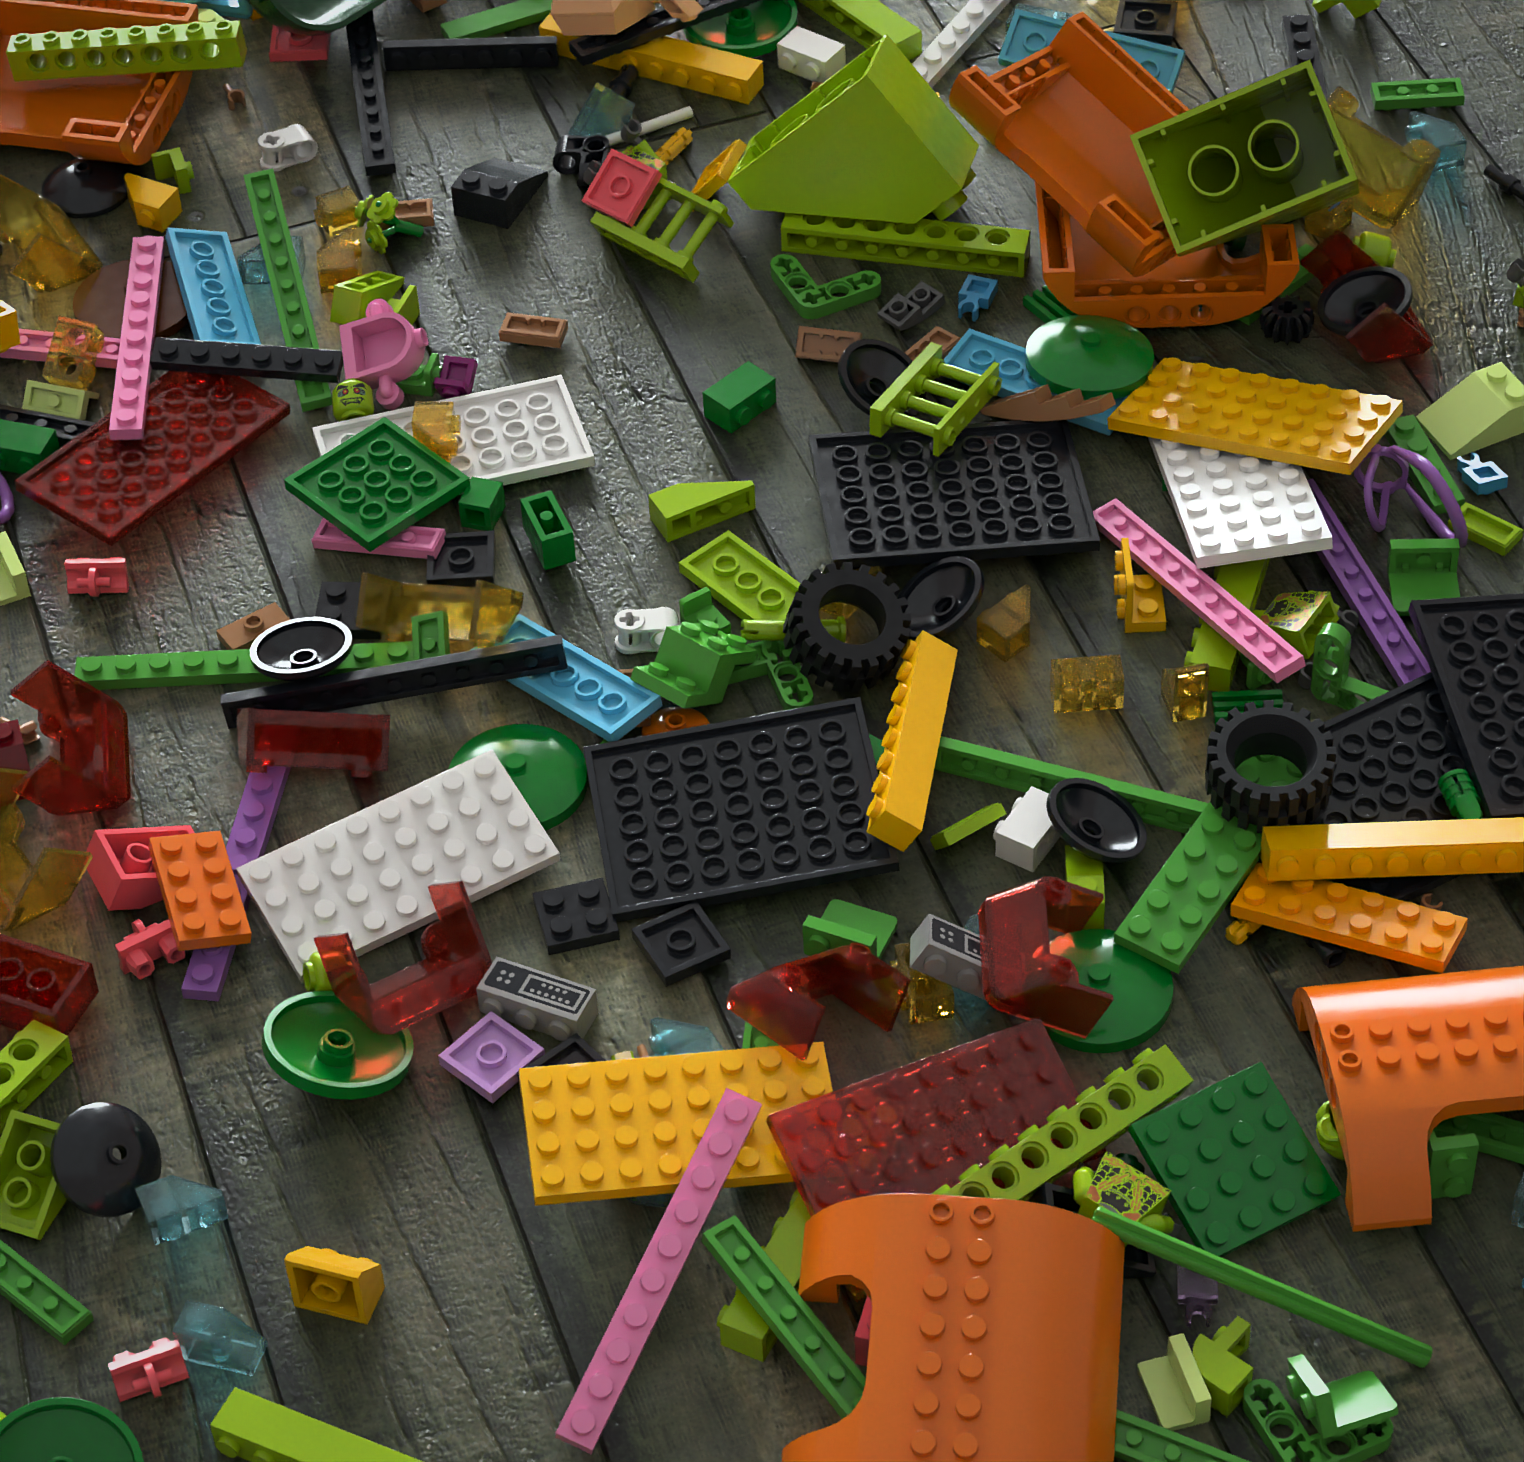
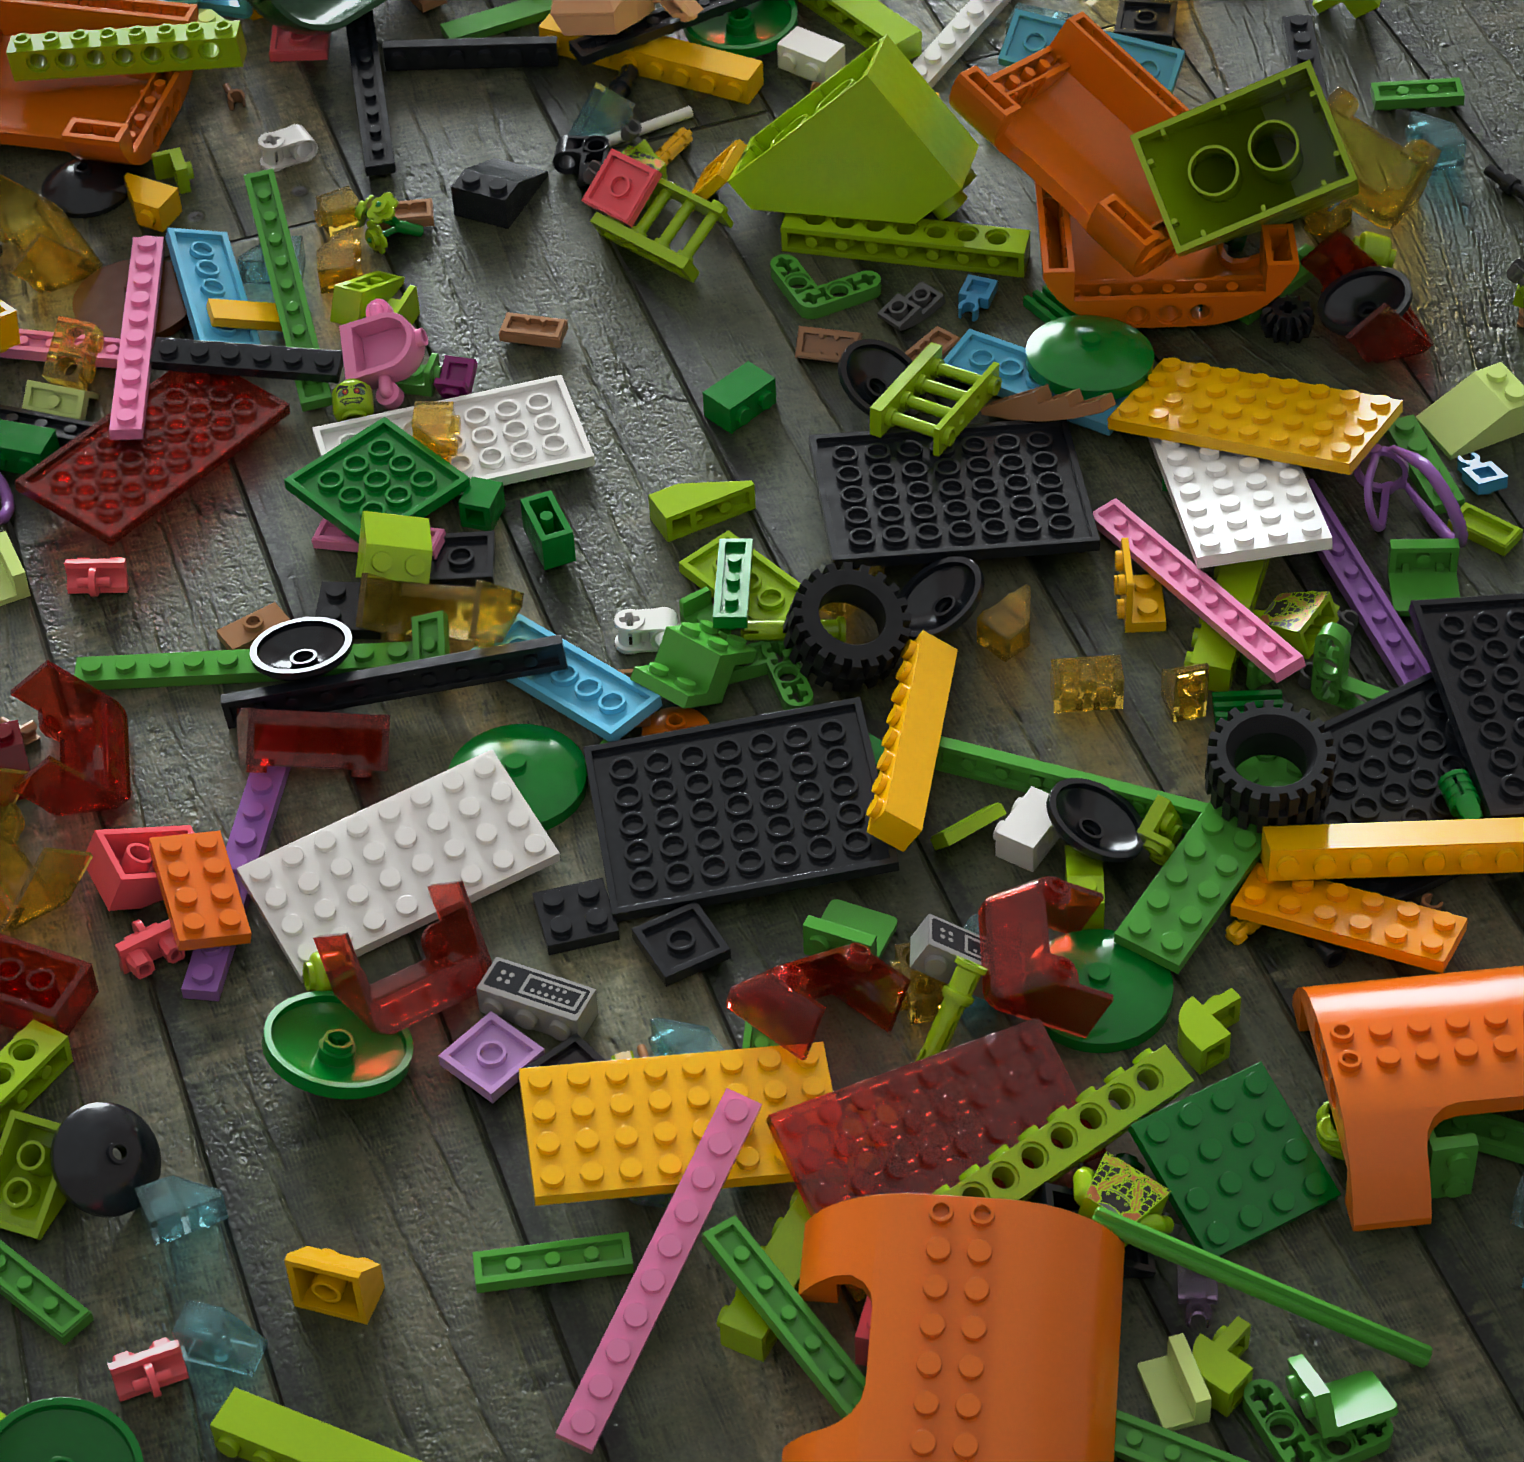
none -> yellow tile [206,298,282,331]
none -> lime slope [355,511,433,585]
none -> bright green plate [472,1232,634,1293]
none -> plate [713,538,753,630]
none -> lime pin [915,956,988,1072]
none -> lime bracket [1137,794,1183,867]
none -> lime brick [1177,988,1241,1075]

